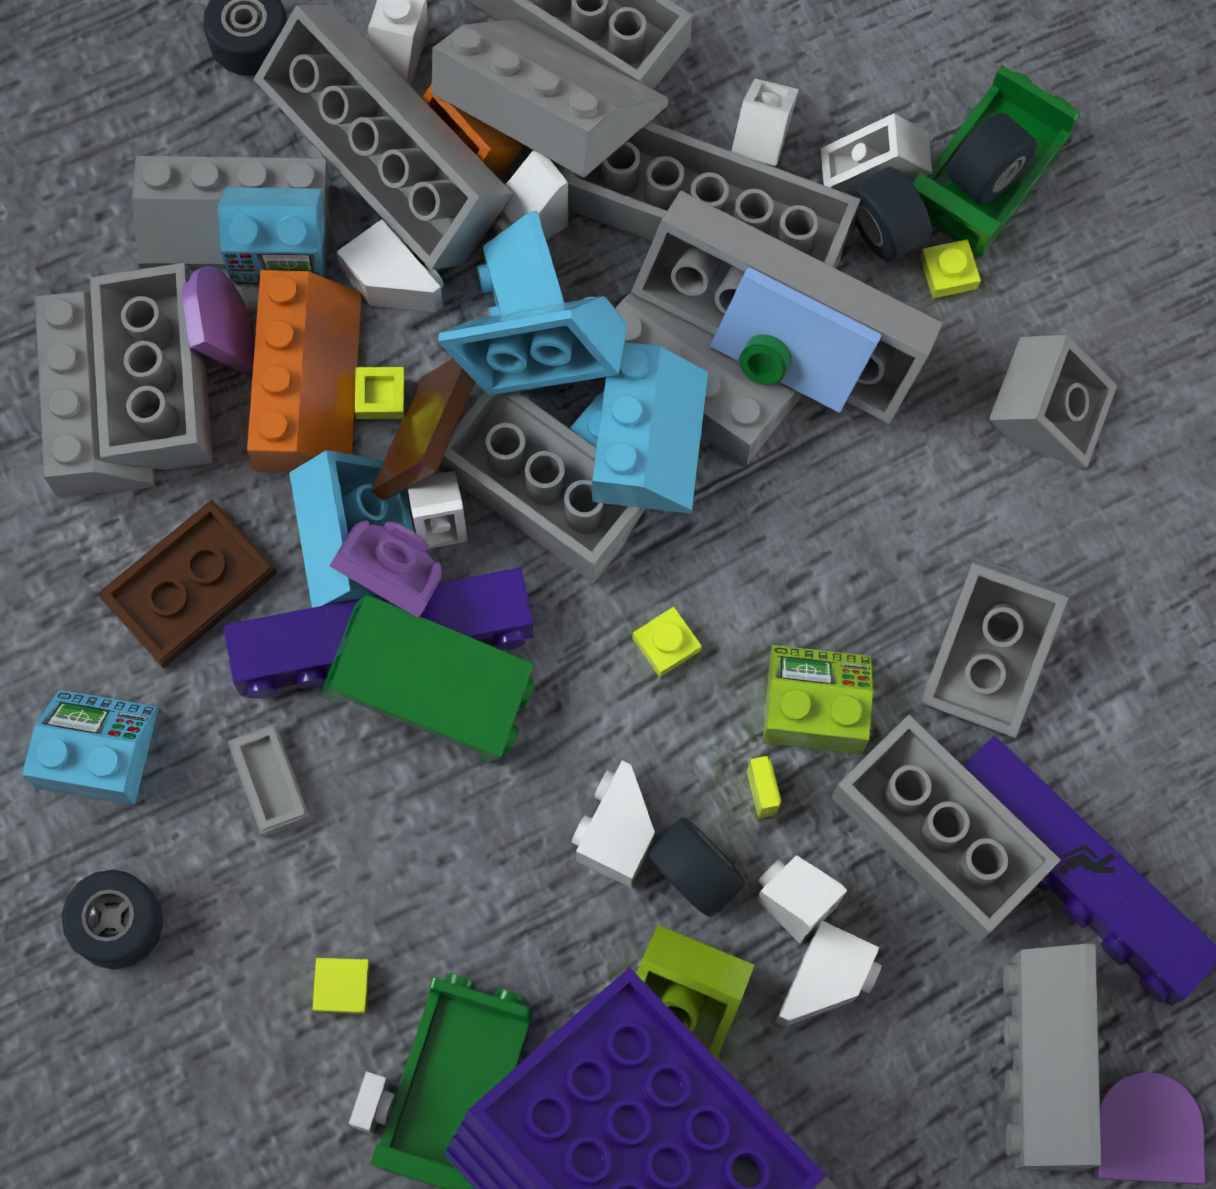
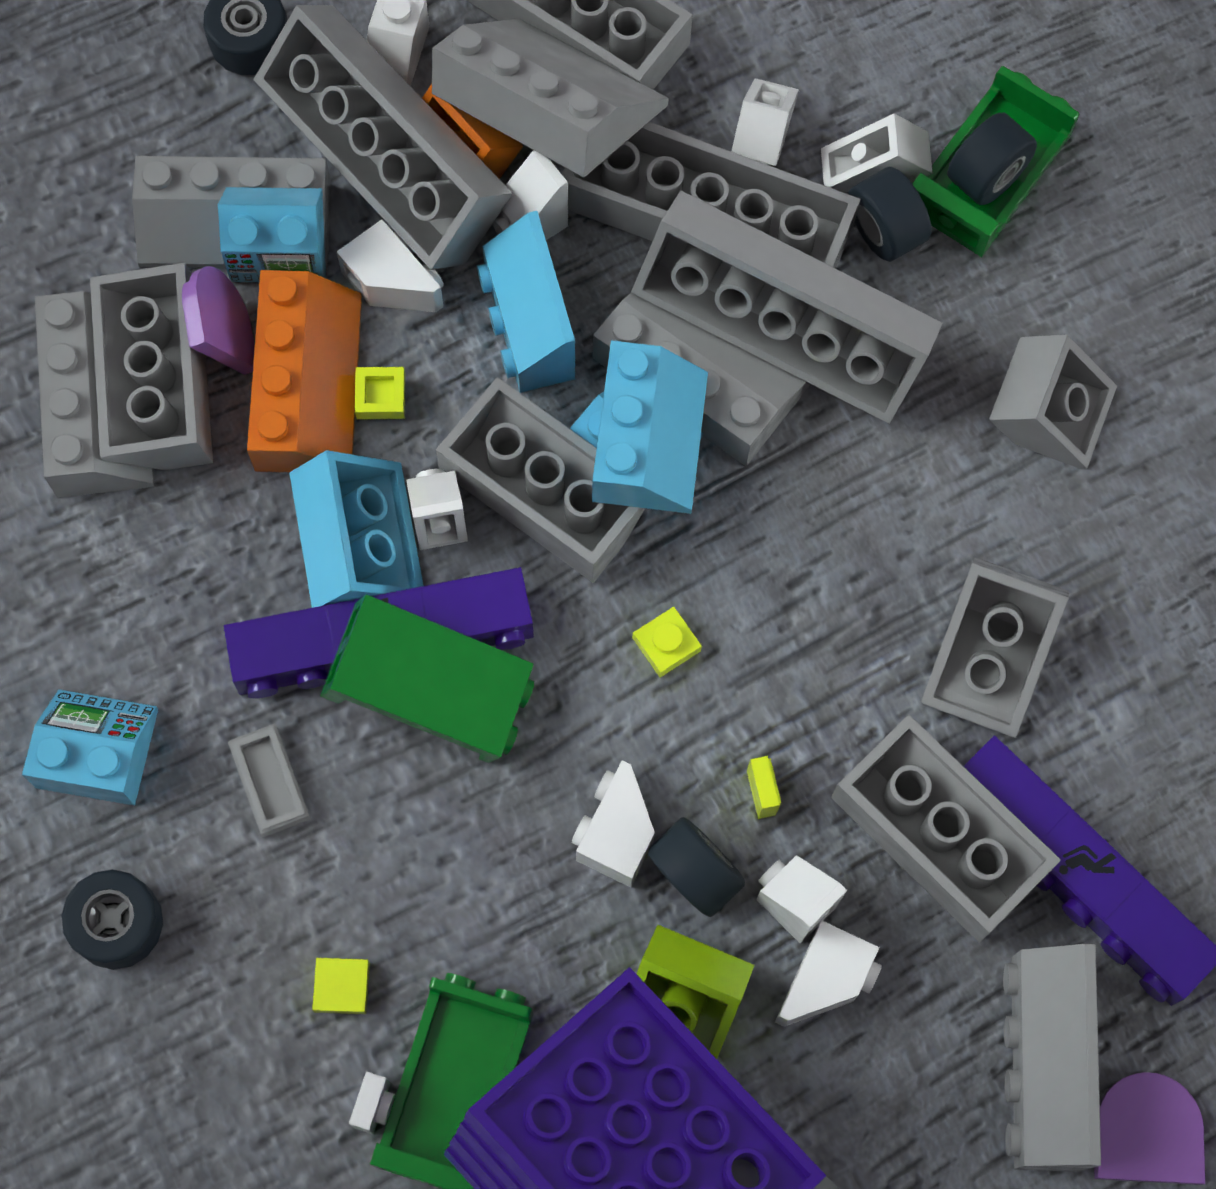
reddish brown tile [97,499,277,669] -> none
medium lavender tile [329,521,442,618] -> none
reddish brown tile [370,358,475,501] -> none
medium azure slope [438,296,627,396] -> none
light blue tile [710,267,882,413] -> none
green tile [739,335,791,385] -> none
lime slope [762,645,873,754] -> none
neon yellow plate [920,239,981,298] -> none

